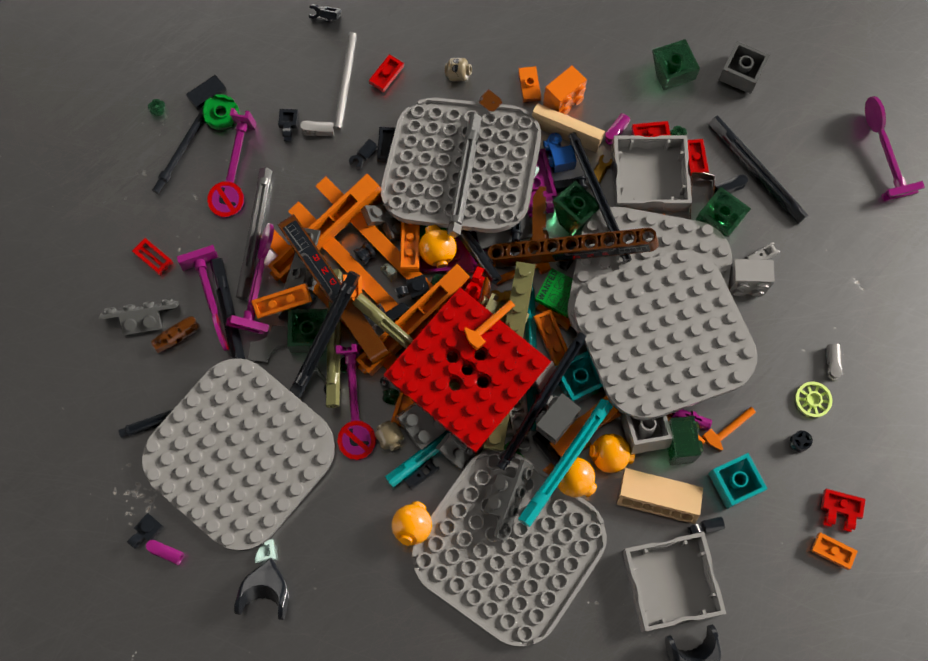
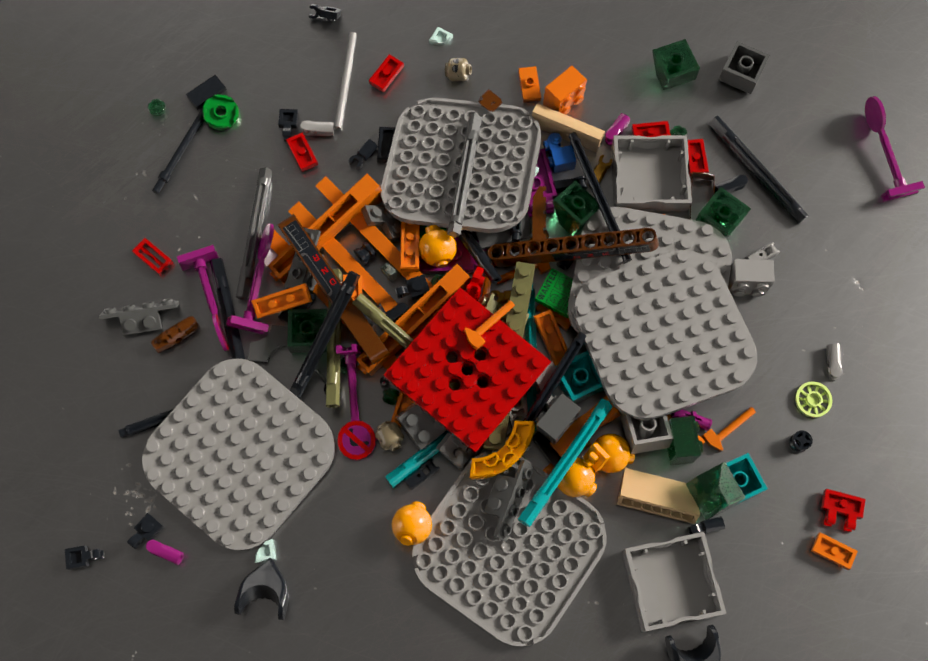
magenta piece [207,108,256,218] -> none
none -> black plate [65,545,104,570]
none -> red plate [286,132,318,172]
none -> light aqua tile [429,27,453,45]
none -> light orange tile [469,421,536,480]
none -> light orange tile [582,443,610,472]
none -> clear green slope [686,462,745,520]

